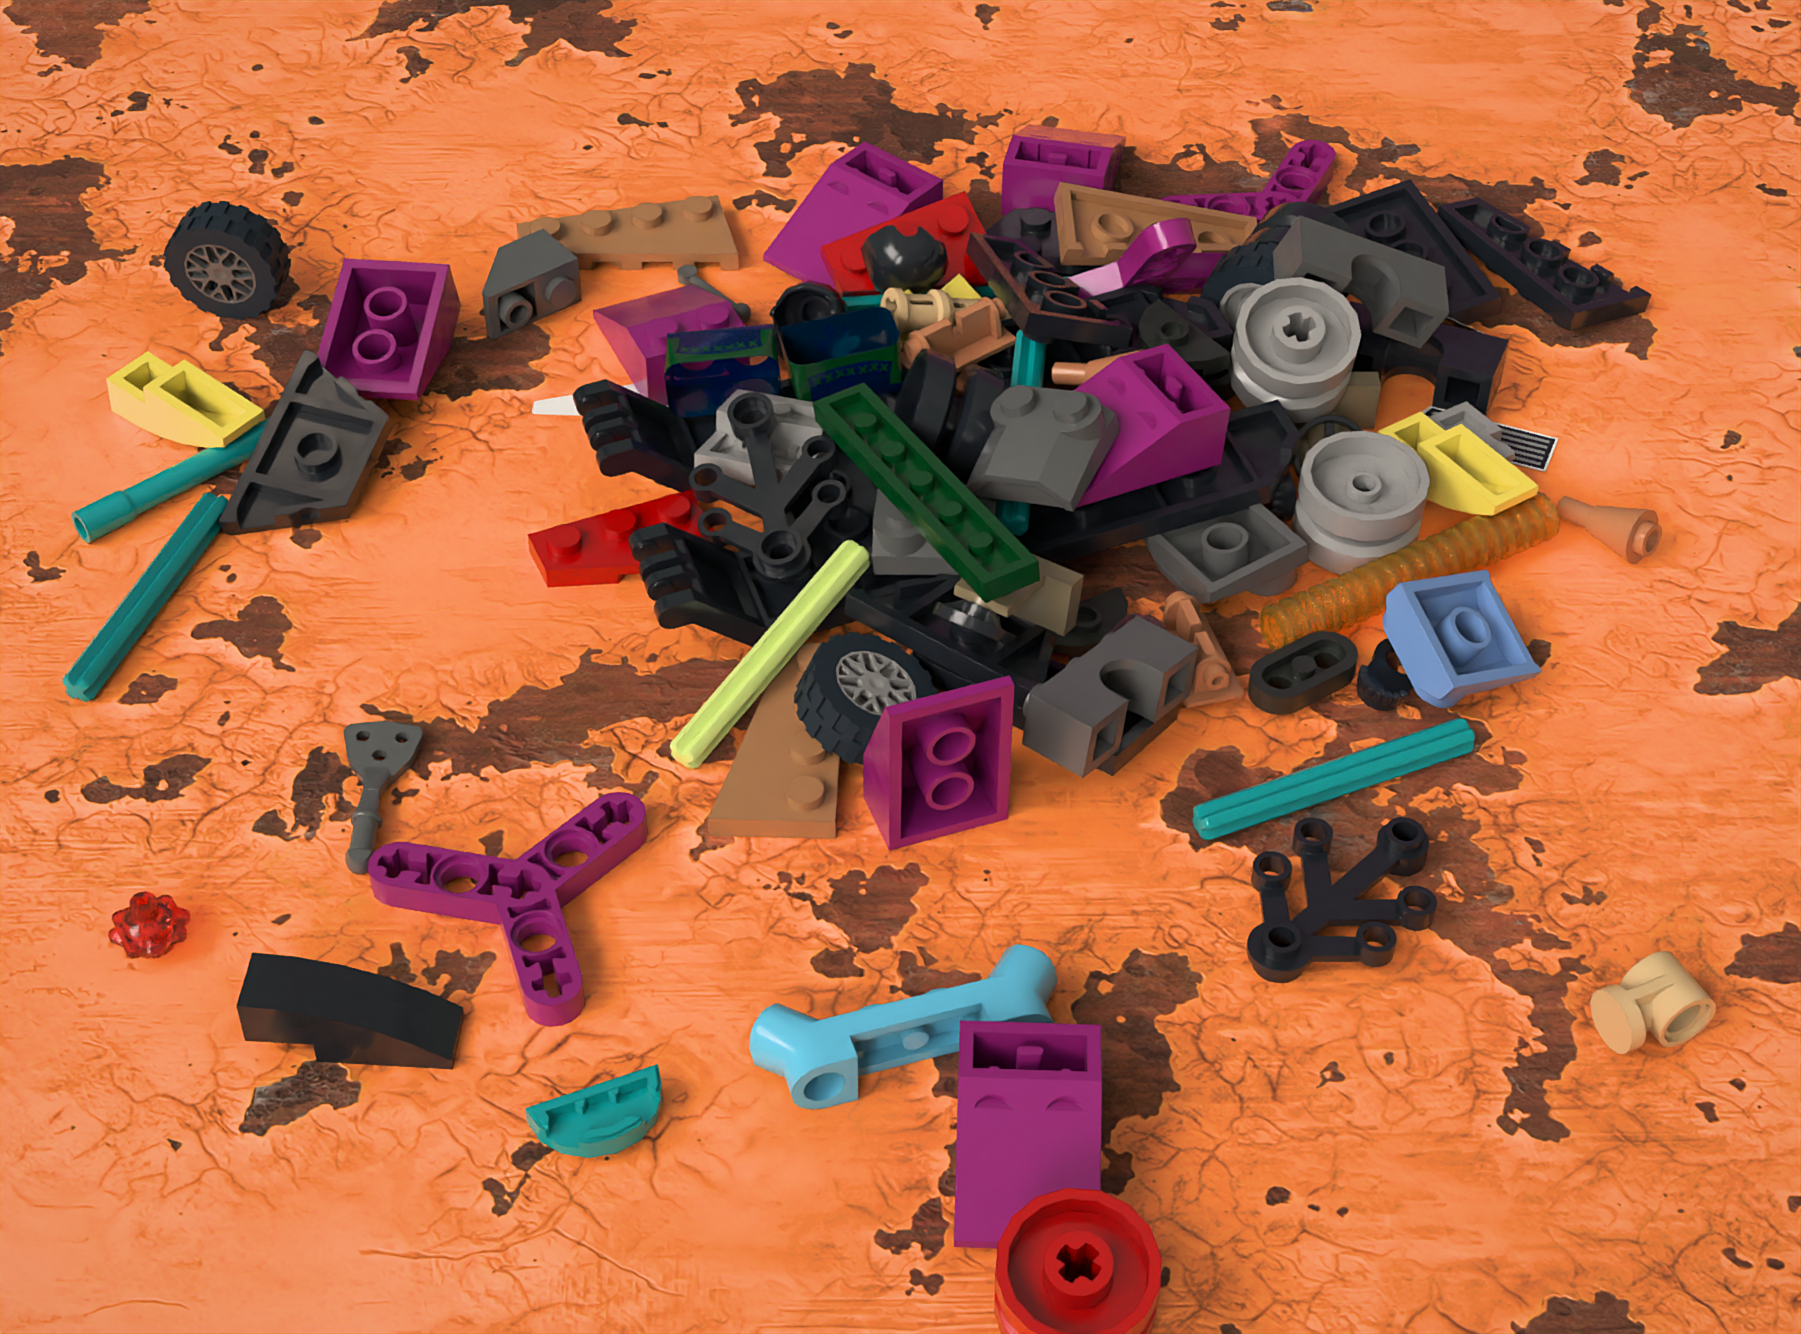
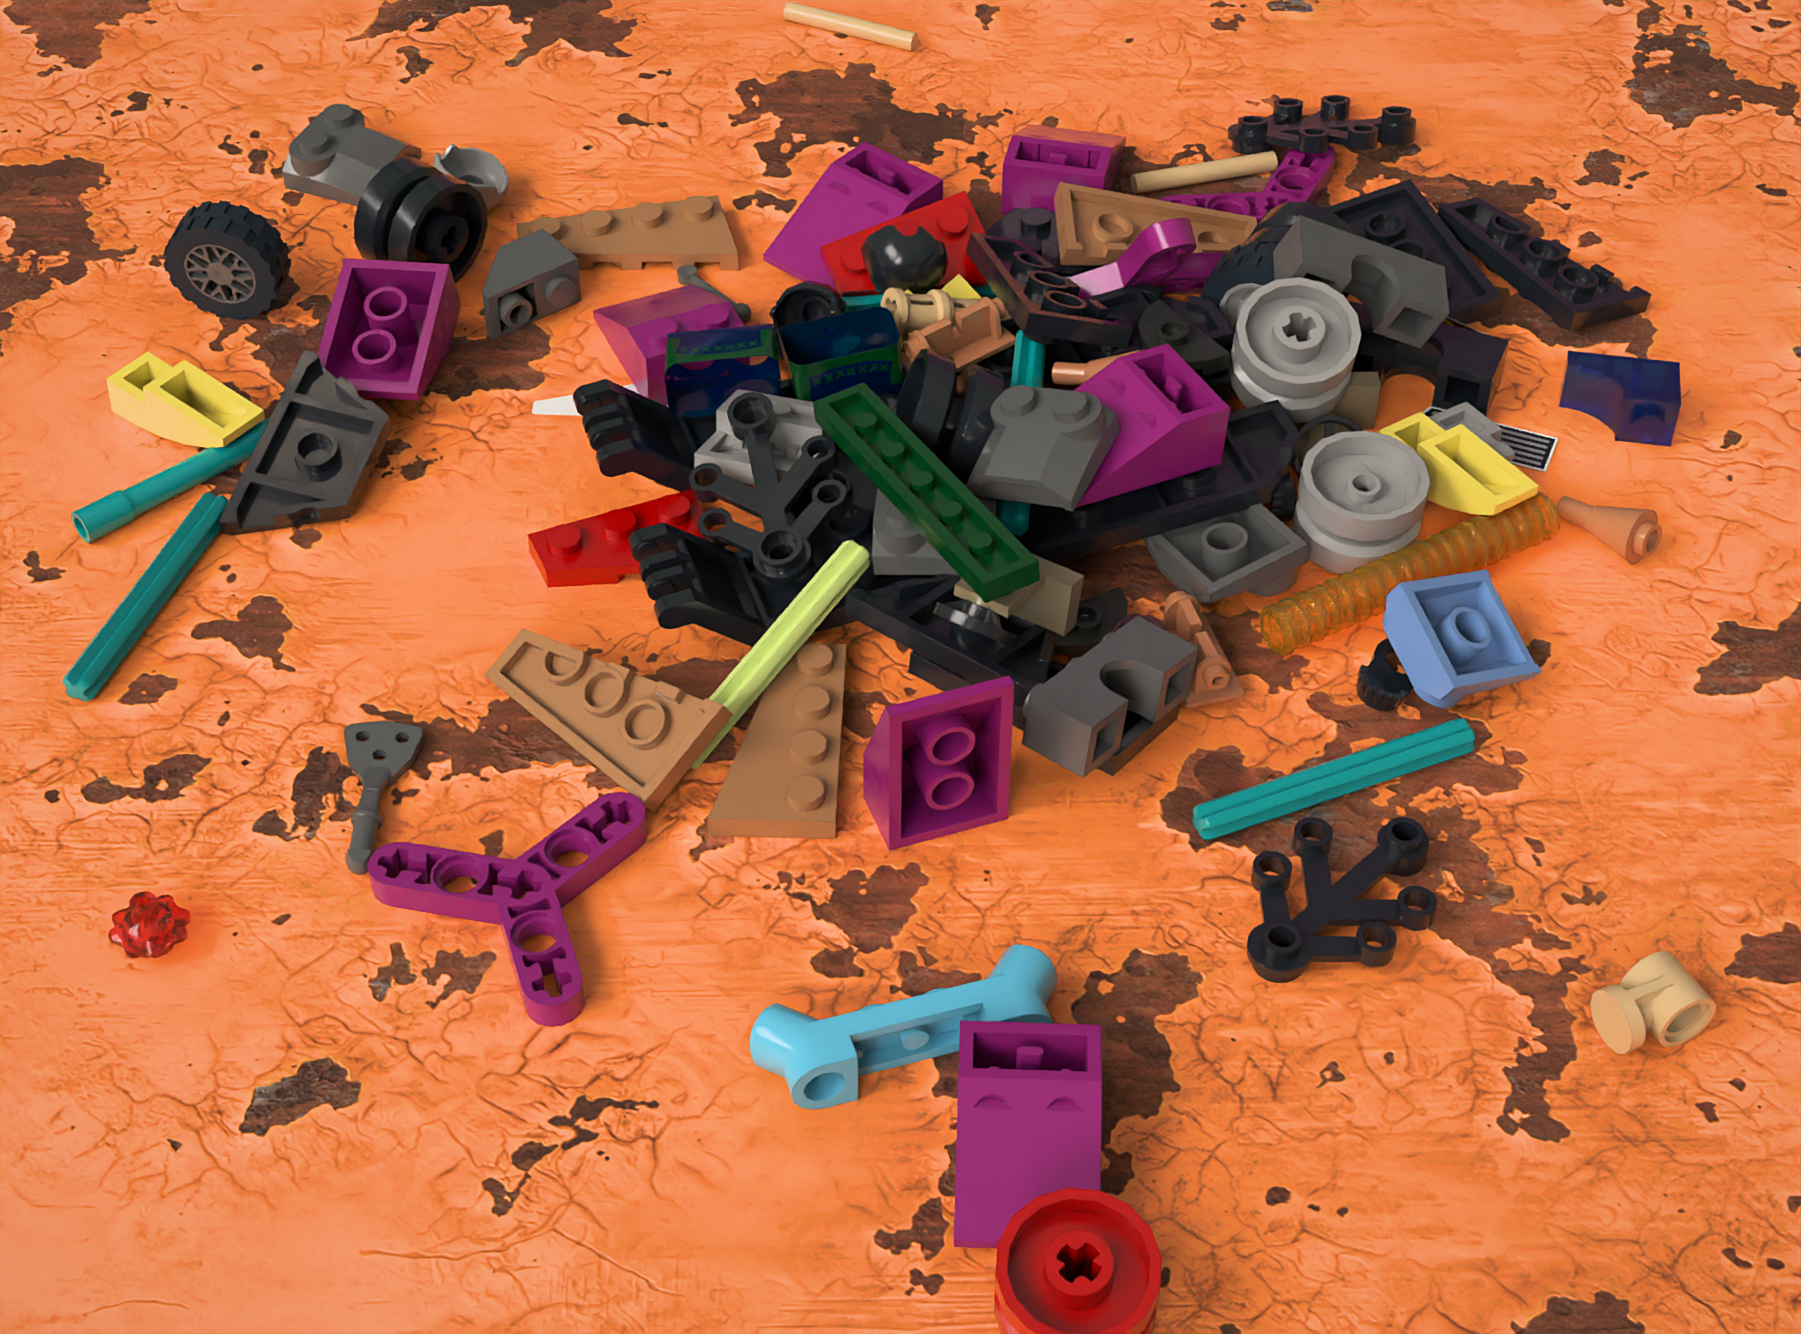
black slope [236,952,465,1070] -> none
teal plate [525,1064,663,1158] -> none
black wheel [794,632,938,765] -> none
pearl dark grey plate [1248,631,1358,715] -> none
none -> dark grey slope [282,104,422,207]
none -> black wheel [354,158,488,283]
none -> light grey hair [433,144,510,211]
none -> medium nougat wing [484,628,733,813]
none -> tan bar [783,1,918,51]
none -> tan bar [1130,151,1278,194]
none -> black plant [1228,95,1416,155]
none -> clear blue arch [1559,351,1681,447]

